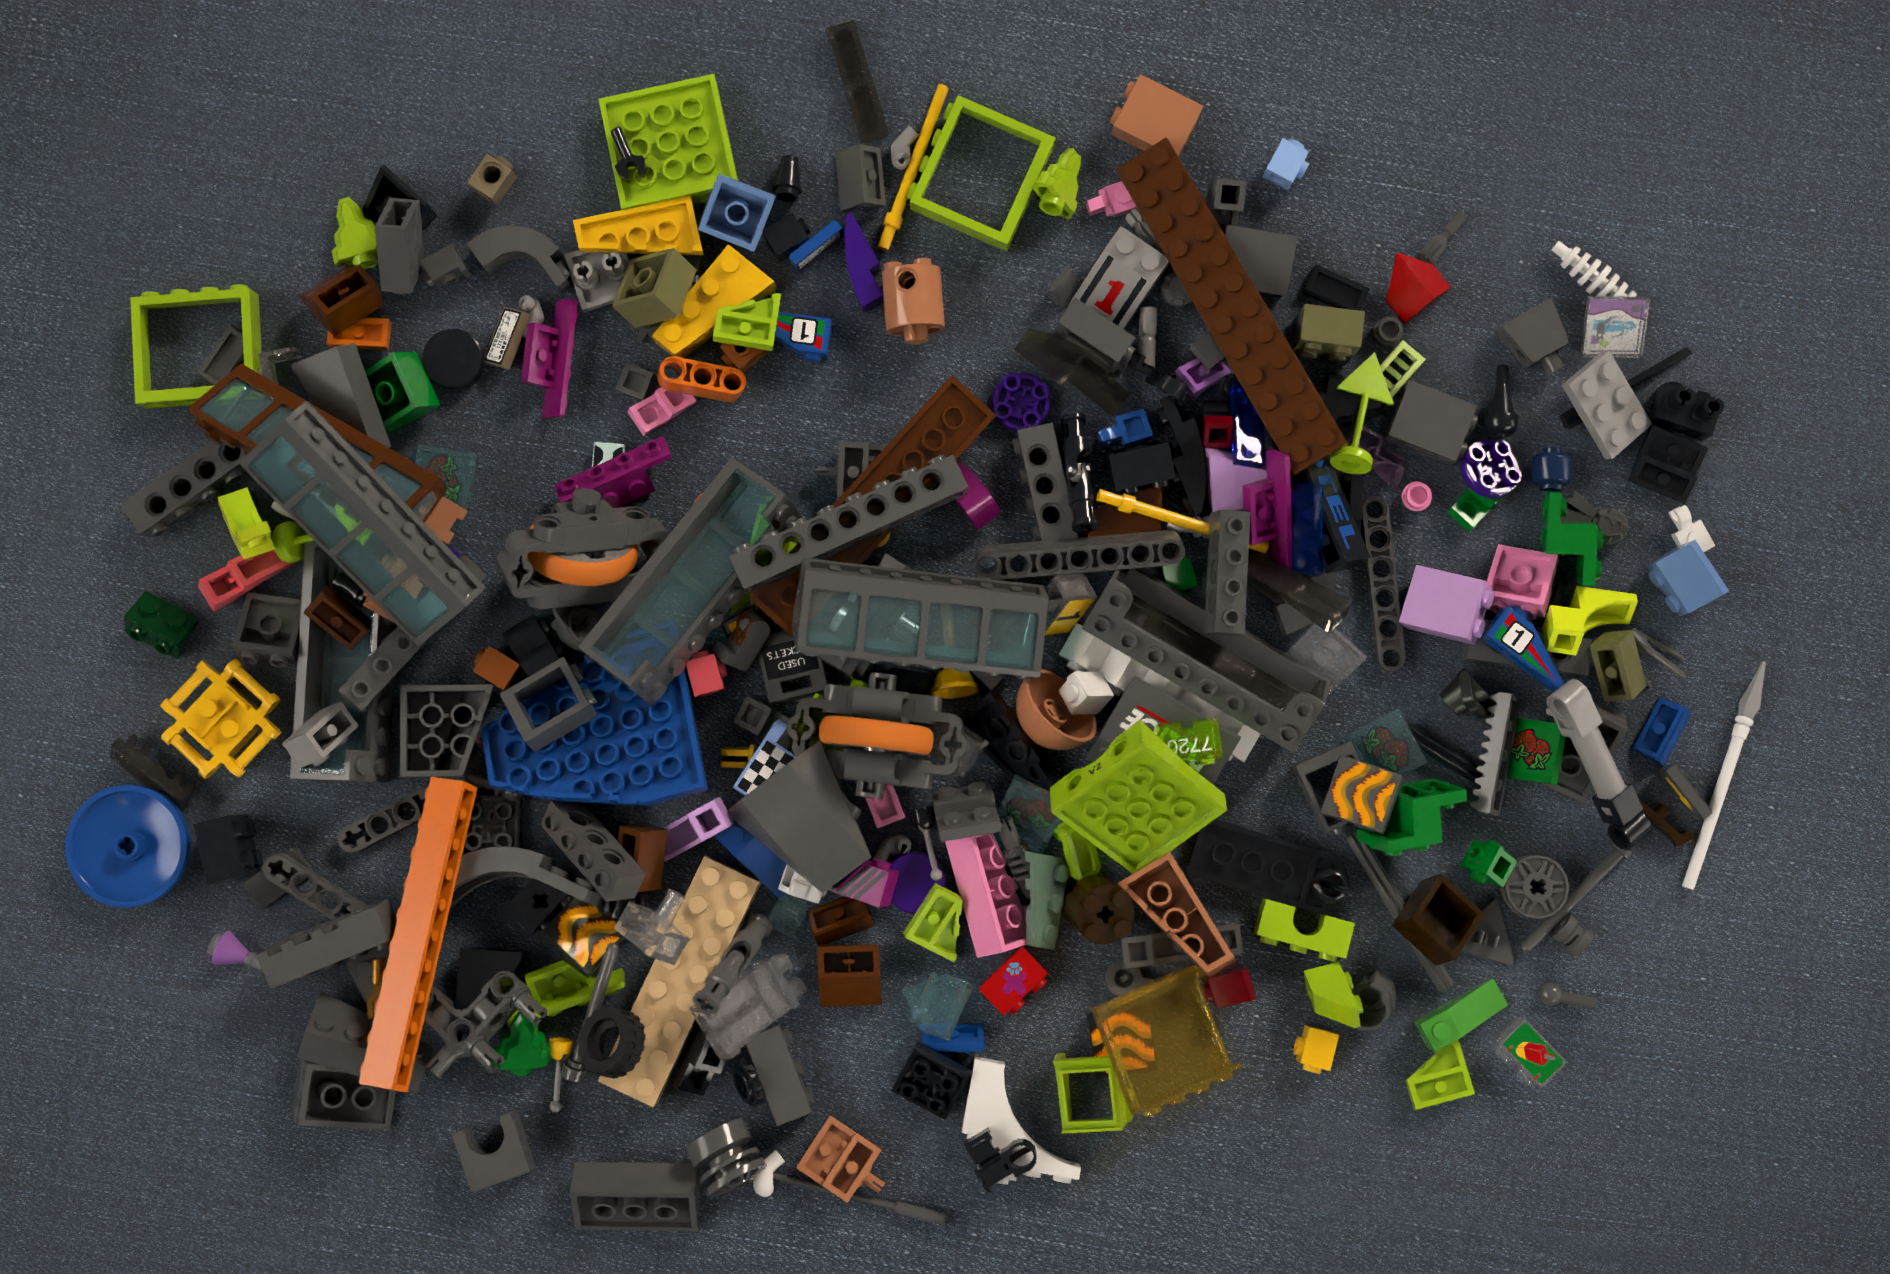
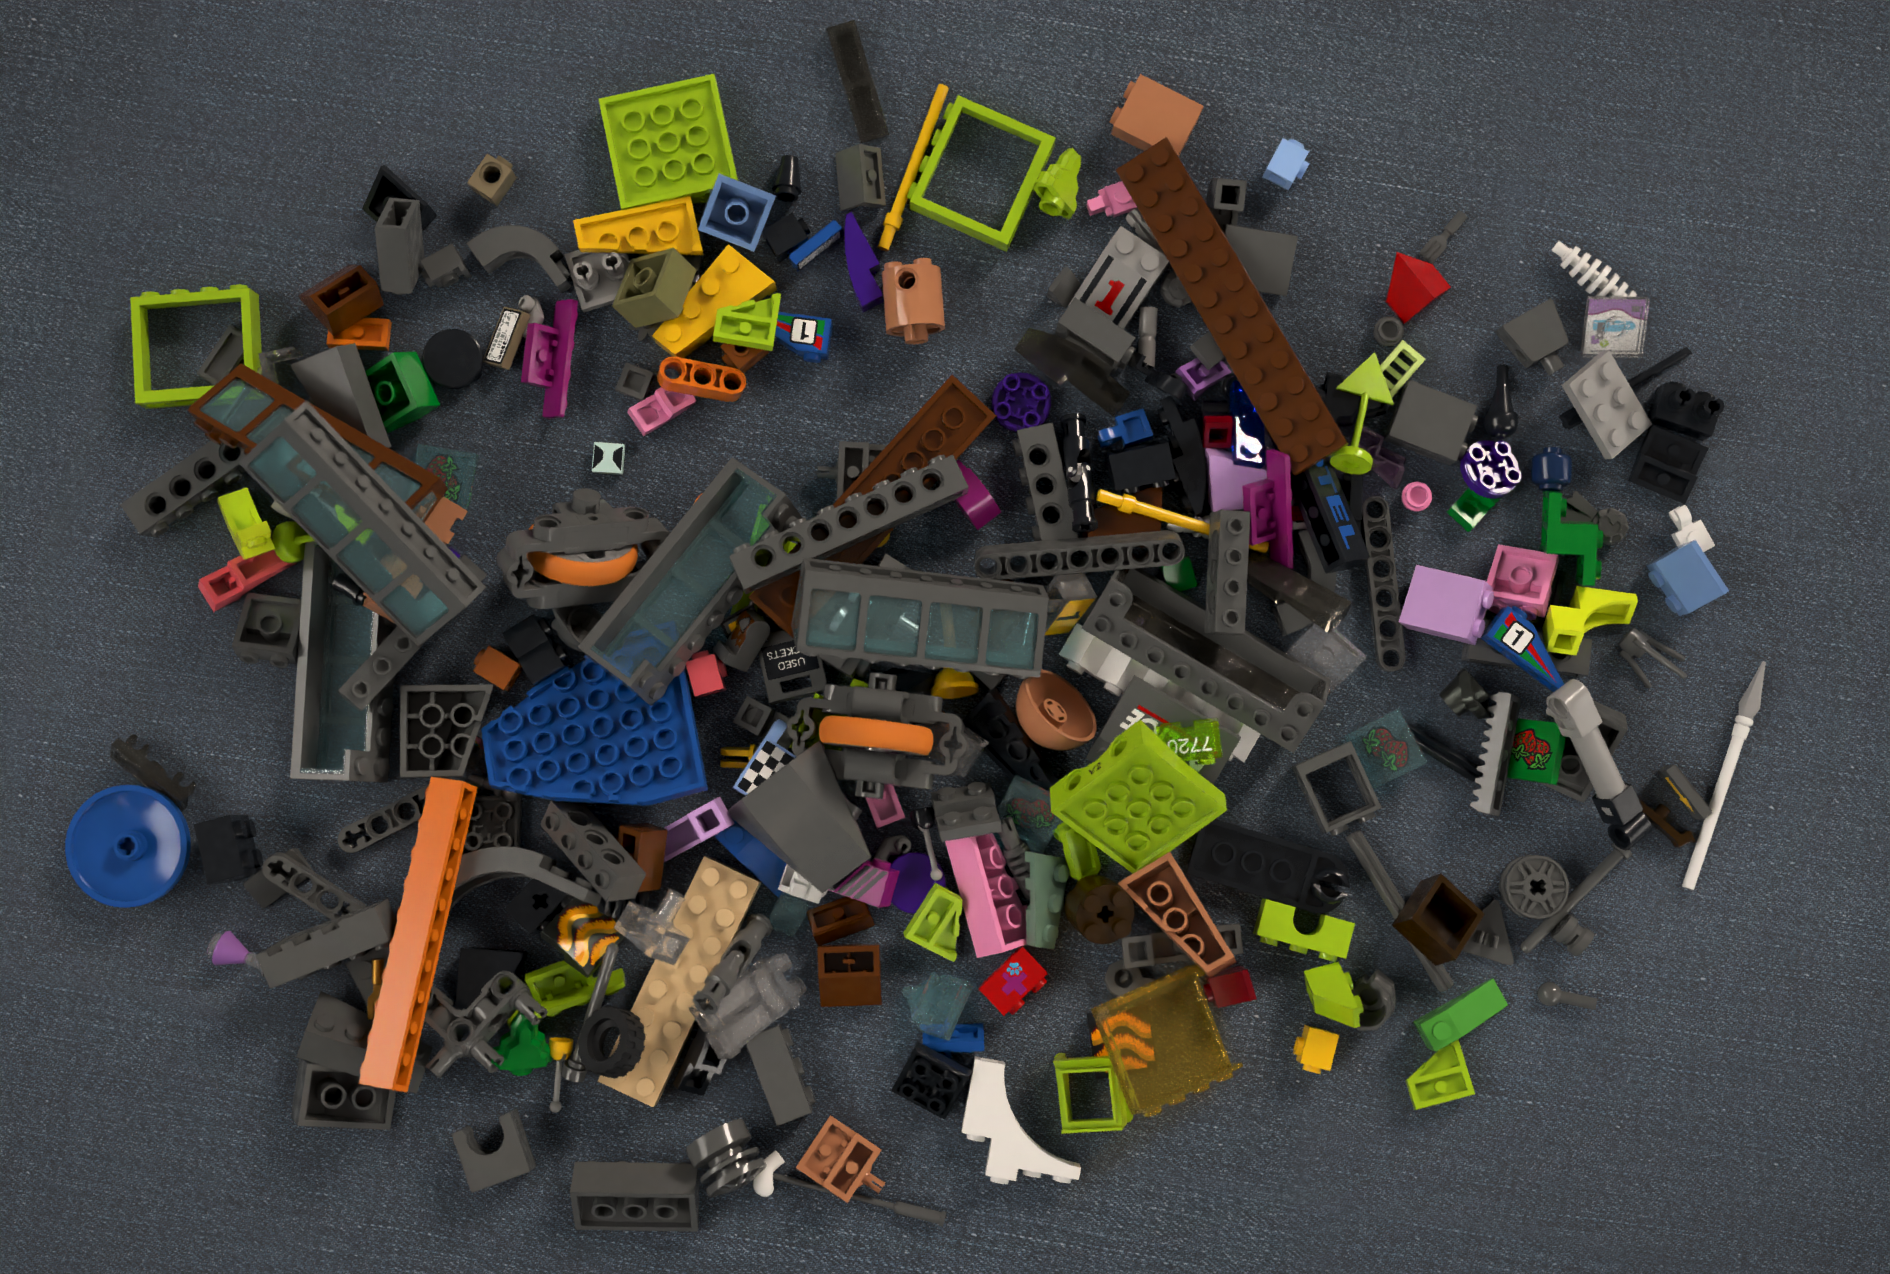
dark green bracket [124,591,198,659] -> none
yellow brick [160,658,282,780] -> none
light grey brick [282,701,359,768] -> none
reddish brown slope [303,585,373,651] -> none
lime rock [332,197,378,269] -> none
dark grey window [500,657,598,752] -> none
magenta bracket [554,437,672,508] -> none
black bar [611,127,647,184] -> none
black gear [732,1059,764,1107] -> none
light grey arm [891,125,919,170] -> none
black piece [964,1128,1037,1193] -> none
white brick [1058,671,1114,715] -> none
olive brick [1292,304,1365,362] -> none
clear blue plate [1292,481,1324,576] -> none
black tile [1302,264,1370,311] -> none
slope [1321,755,1404,835] -> none
green bracket [1357,778,1467,856] -> none
green brick [1460,840,1517,888] -> none
brick [1492,1016,1568,1088] -> none
olive brick [1590,630,1647,702] -> none
blue slope [1632,697,1691,766] -> none

